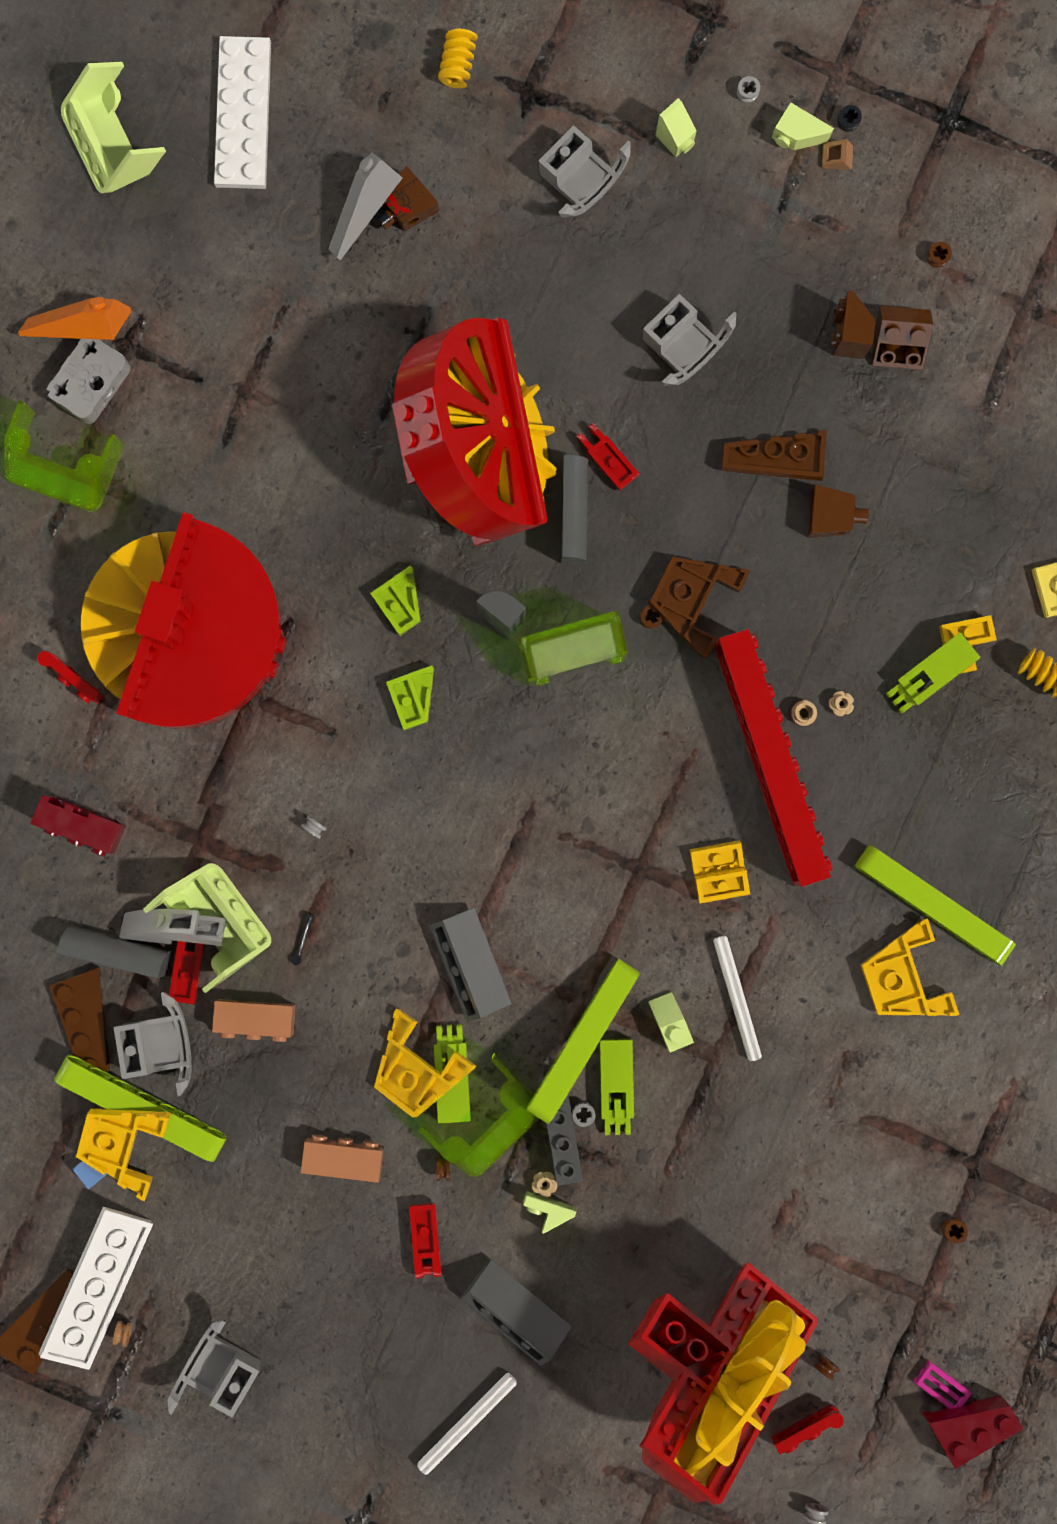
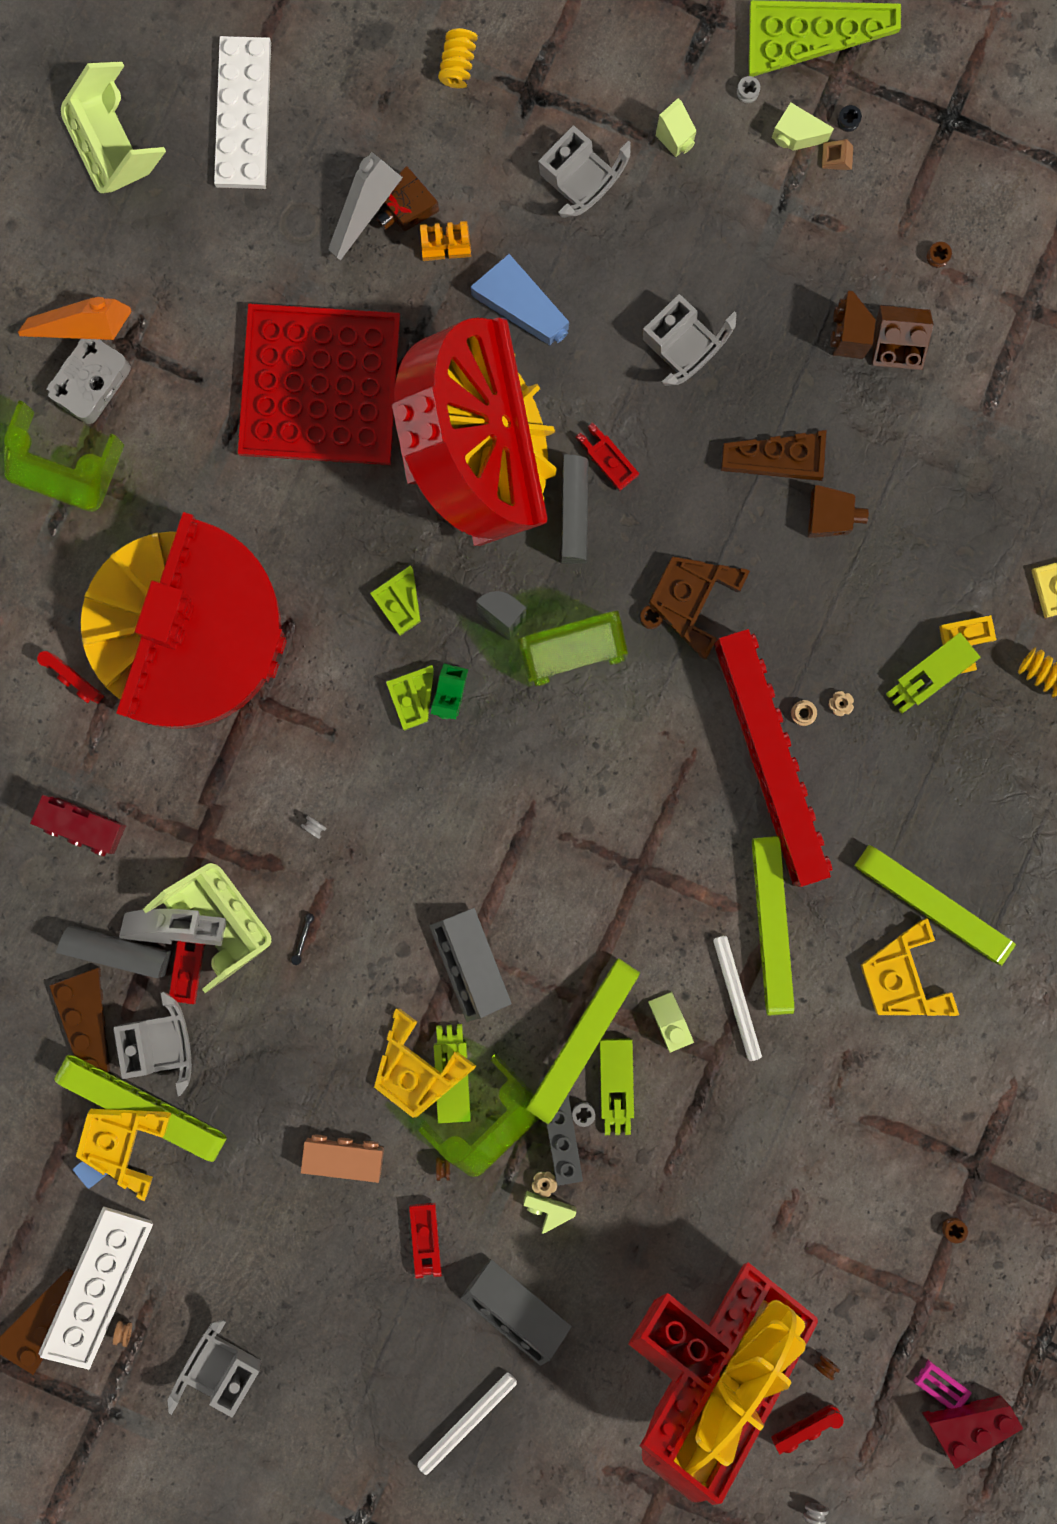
nougat brick [212,999,296,1042] -> none
yellow slope [689,840,750,903] -> none
none -> red plate [238,304,401,465]
none -> light orange legs [420,221,471,261]
none -> green brick [431,664,469,720]
none -> medium blue slope [471,254,569,346]
none -> lime wing [749,0,901,77]
none -> lime beam [752,836,794,1016]

